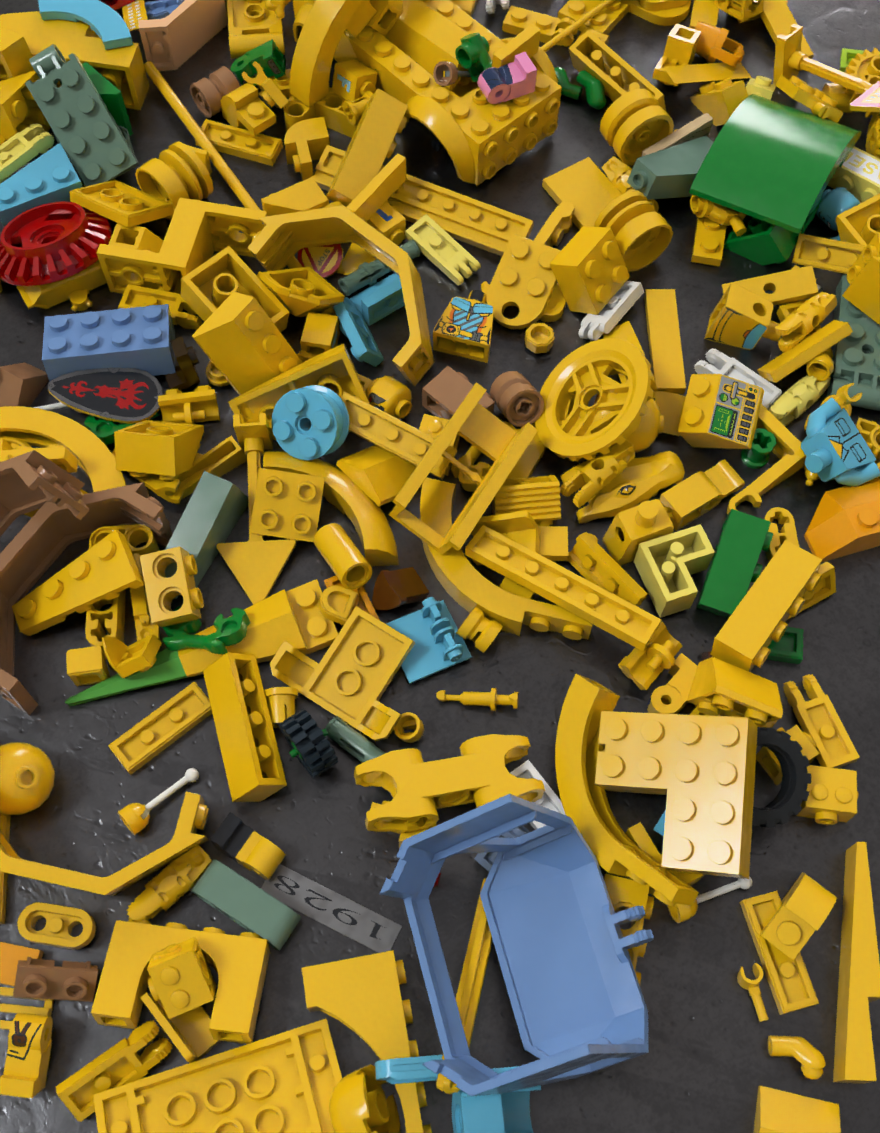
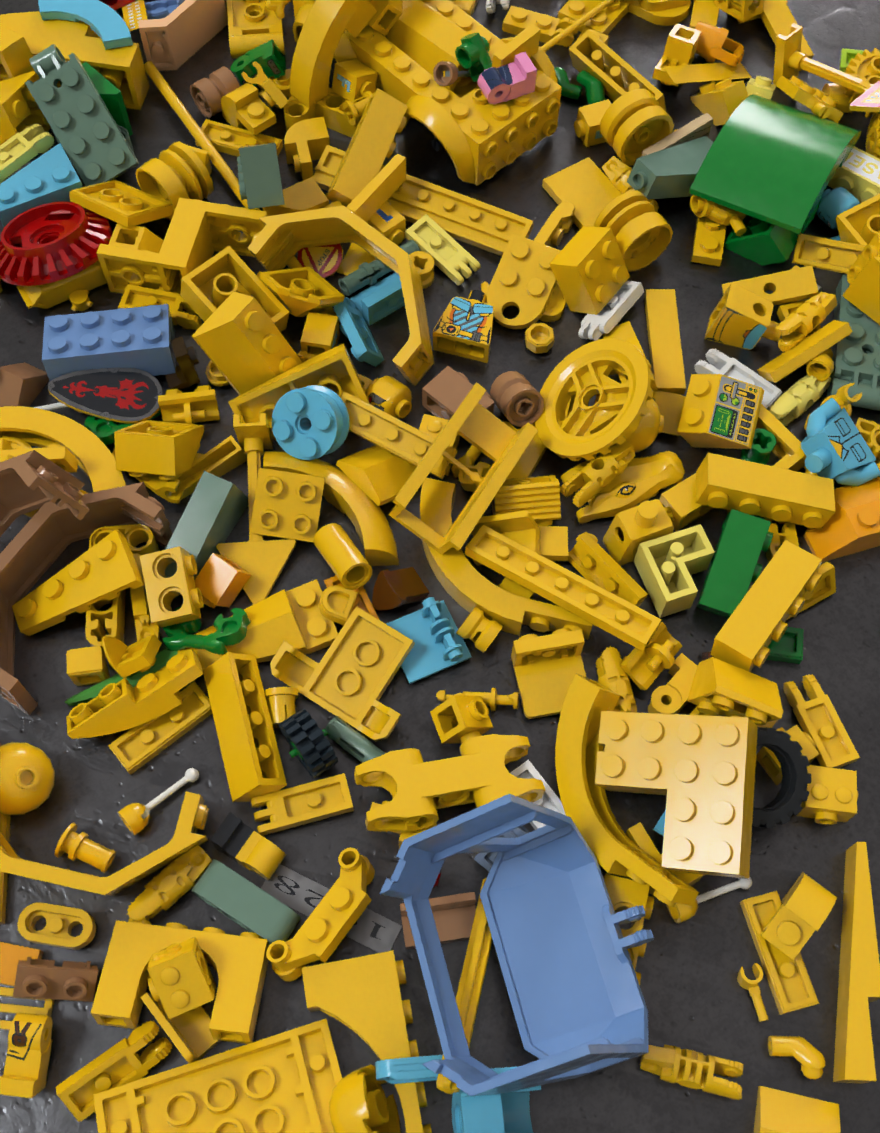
yellow hinge [394,712,424,743] -> none
none -> yellow pin [54,823,116,873]
none -> yellow slope [66,648,204,739]
none -> light orange brick [194,553,251,608]
none -> sand green wedge [237,143,285,209]
none -> yellow hinge [250,773,354,836]
none -> yellow plate [266,848,375,982]
none -> medium nougat panel [400,892,476,950]
none -> yellow wheel [409,251,434,289]
none -> yellow brick [430,693,493,744]
none -> yellow bracket [511,628,586,719]
none -> yellow brick [574,99,611,148]
none -> yellow hinge [595,646,637,713]
none -> yellow hinge [640,1044,744,1100]
none -> yellow brick [696,452,836,529]

